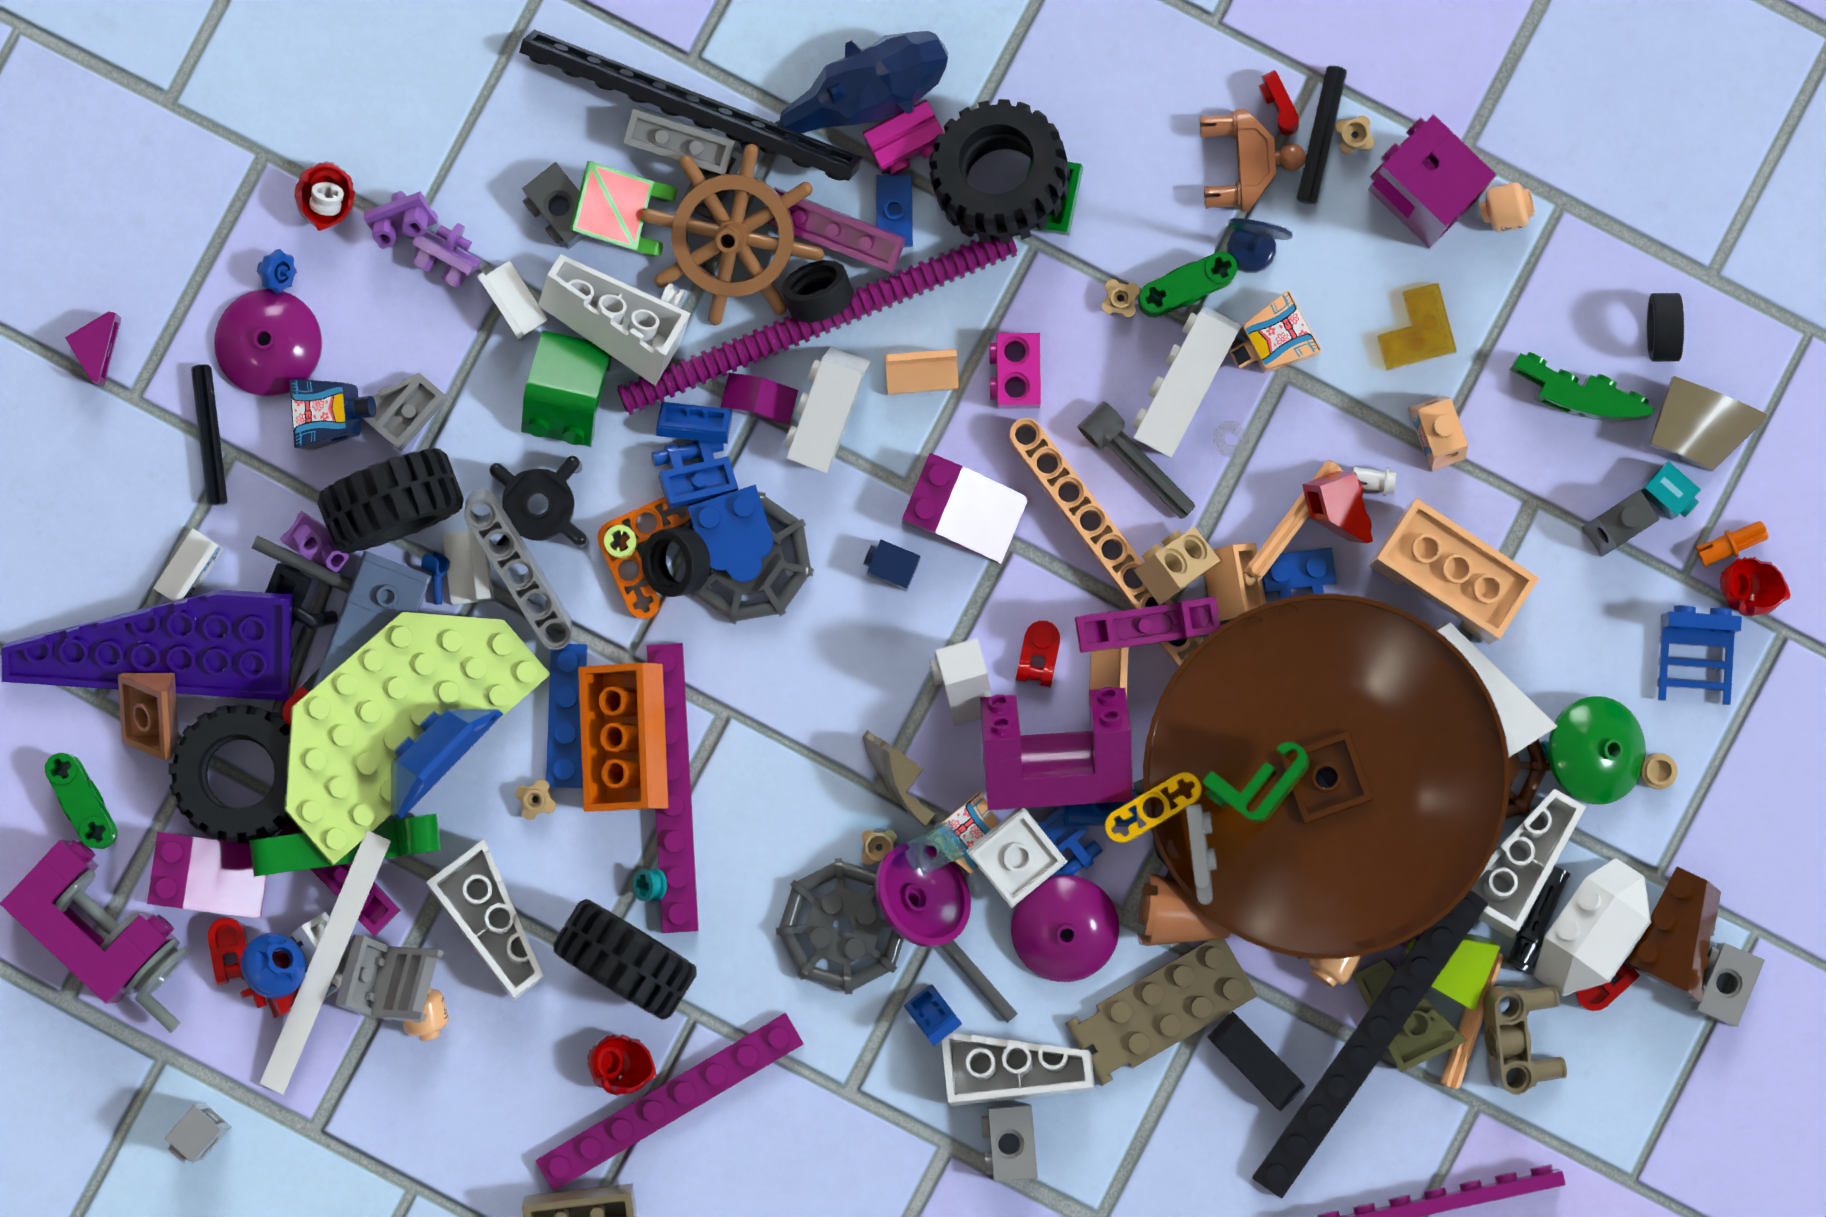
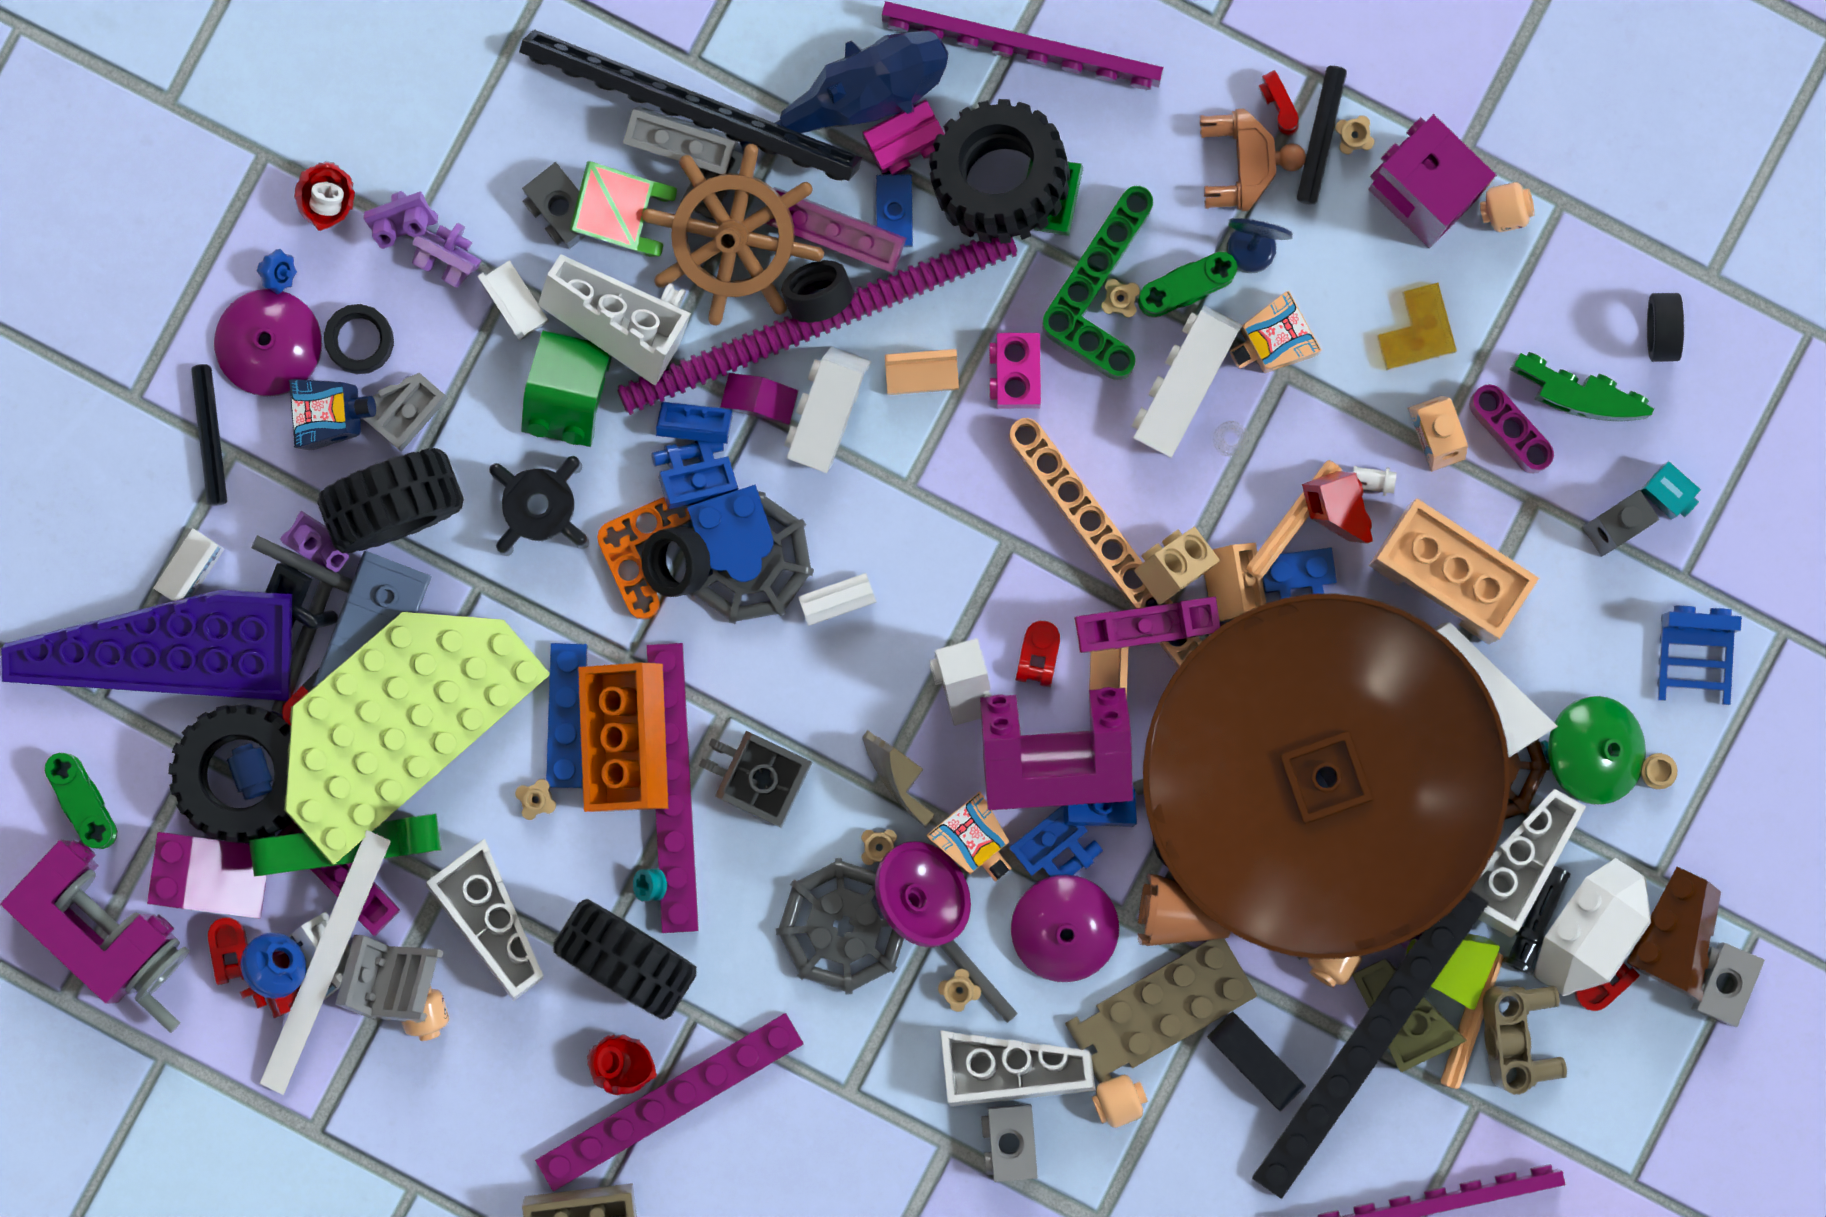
magenta slope [65,311,121,387] -> none
nougat slope [118,673,179,760] -> none
light grey brick [164,1103,232,1163] -> none
blue wedge [391,709,503,819] -> none
blue hand [421,552,450,604] -> none
white panel [443,528,494,605] -> none
light grey beam [464,489,572,650] -> none
yellowish green bush [604,525,637,558] -> none
dark blue brick [863,539,921,592] -> none
slope [902,453,1029,564] -> none
blue plate [904,984,962,1046] -> none
clear light blue brick [905,820,966,875] -> none
white tile [966,808,1068,908] -> none
dark grey axle [1077,401,1195,519] -> none
yellow beam [1105,772,1202,843] -> none
light grey hinge [1186,804,1217,905] -> none
green piece [1202,742,1310,823] -> none
dark tan slope [1649,376,1768,472] -> none
orange axle [1695,521,1769,568] -> none
red hair [1719,557,1791,616] -> none
none -> dark blue brick [227,743,273,800]
none -> black tyre [324,304,394,374]
none -> dark grey hinge [699,731,812,828]
none -> white axle [798,573,876,626]
none -> magenta plate [882,1,1164,90]
none -> tan plate [938,969,981,1012]
none -> green beam [1042,186,1153,380]
none -> light nougat head [1092,1075,1148,1128]
none -> magenta beam [1469,384,1554,474]

